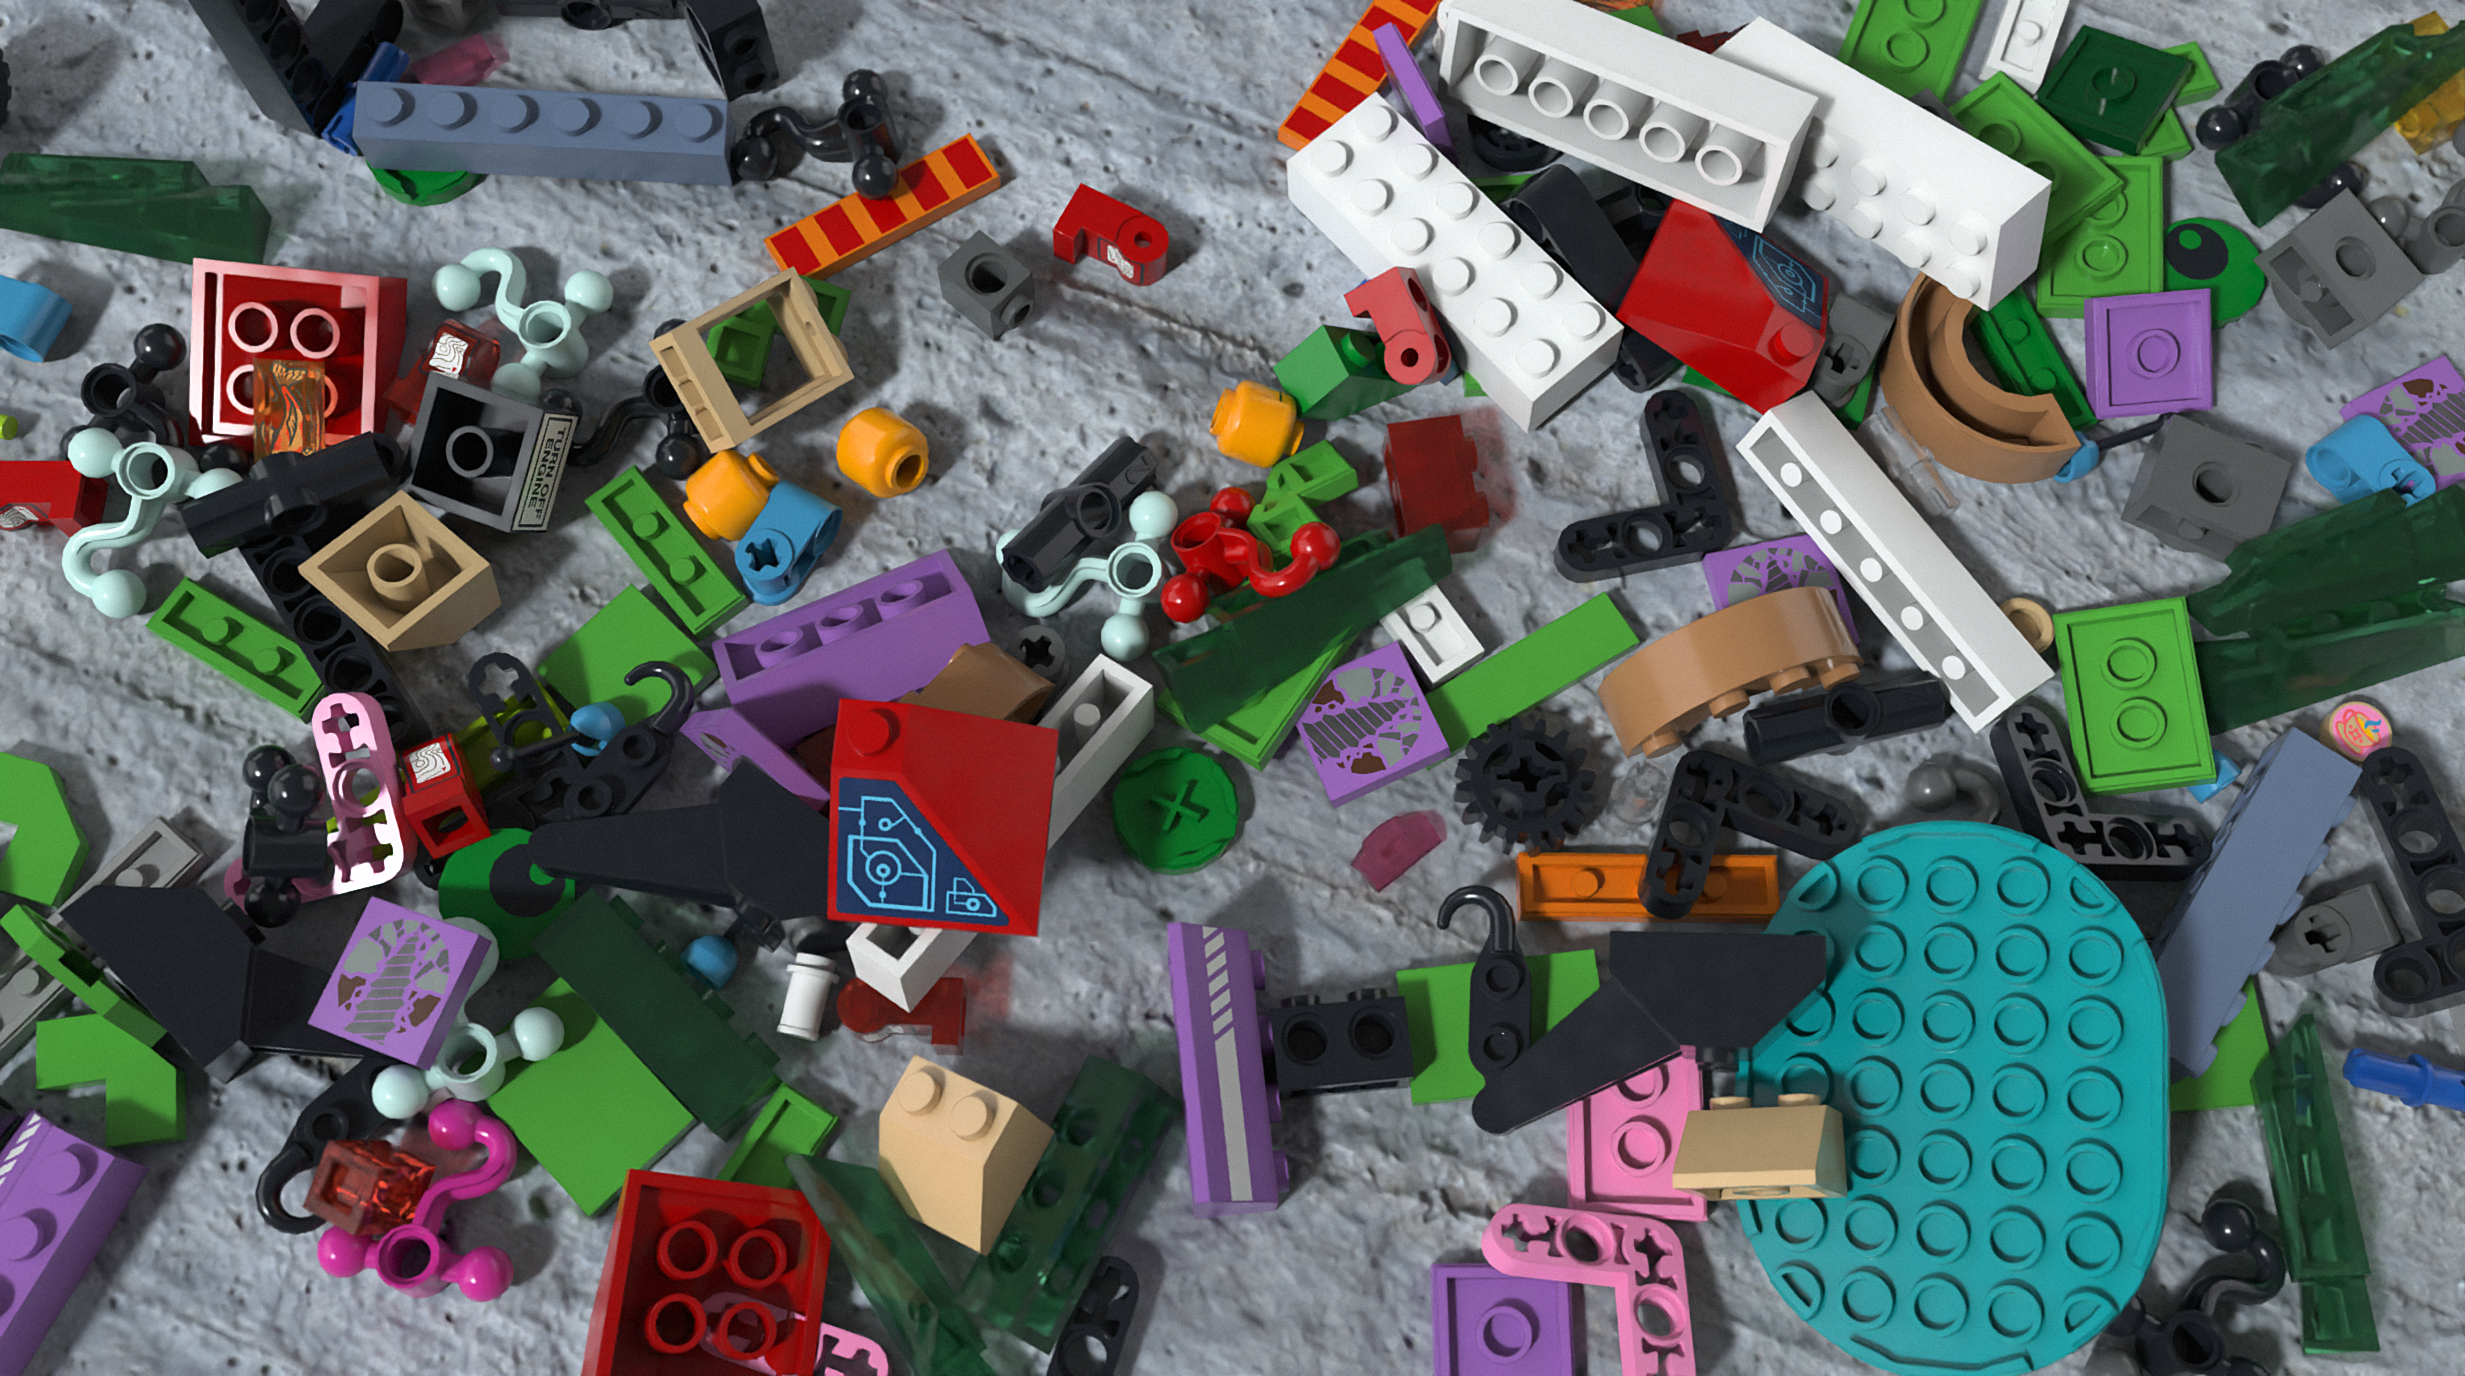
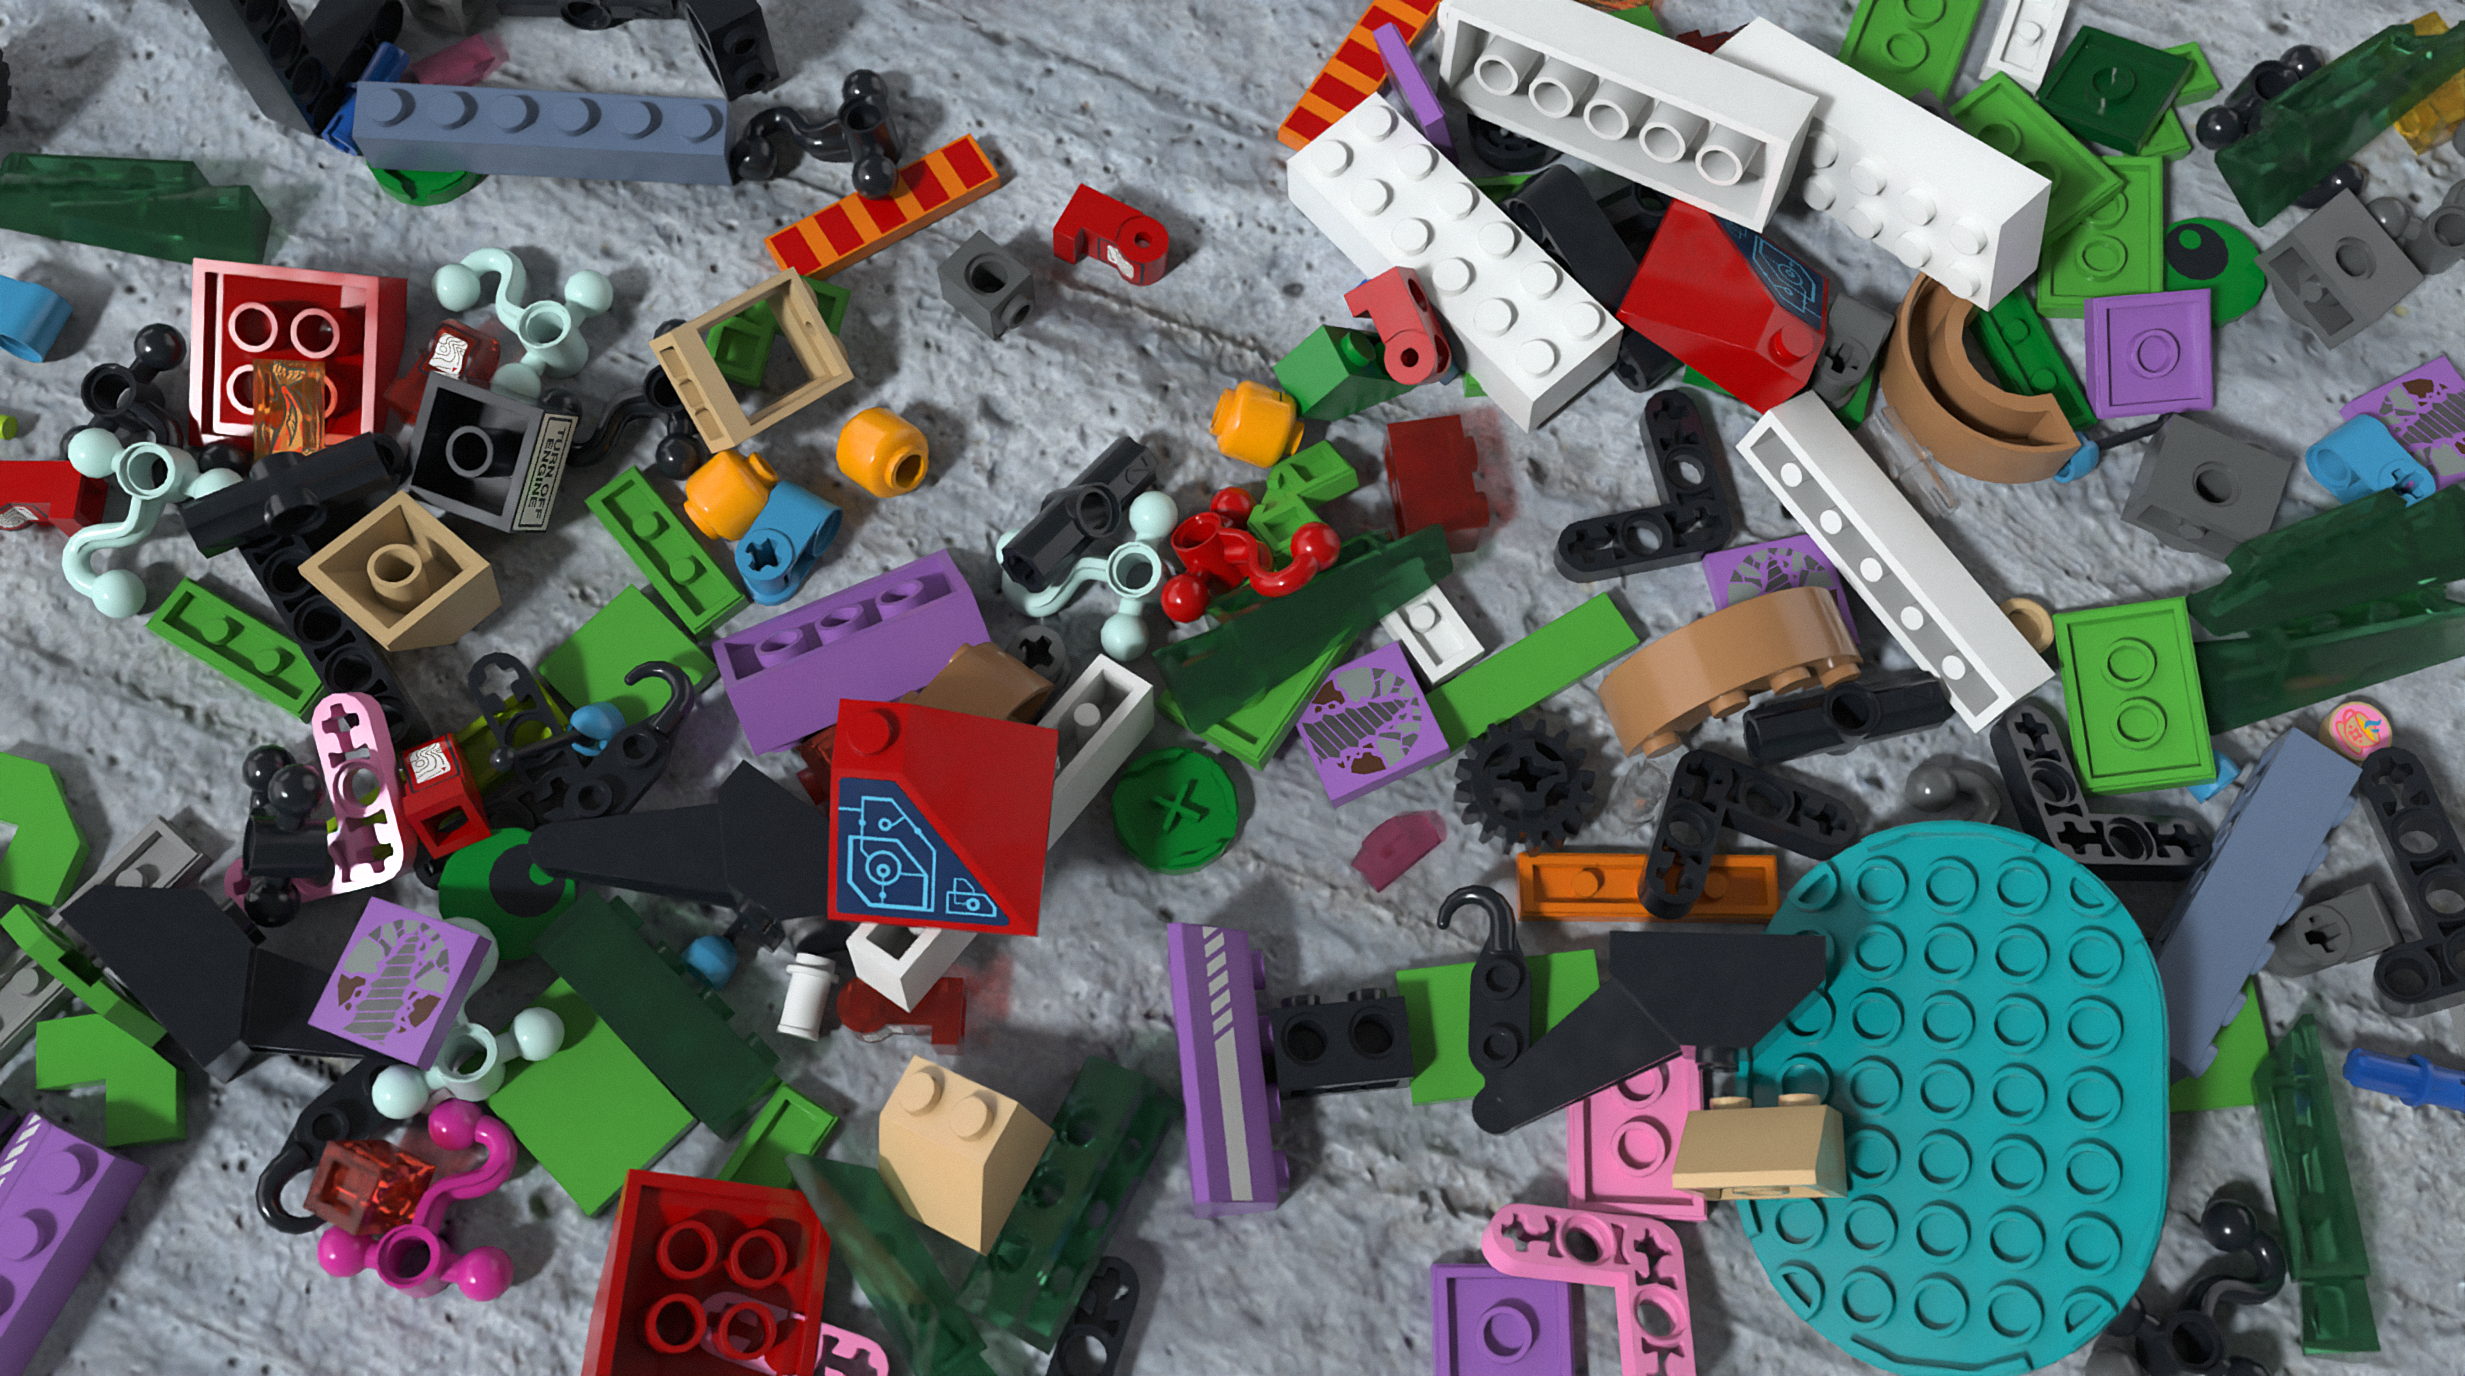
medium lavender tile [680,707,830,812] -> none

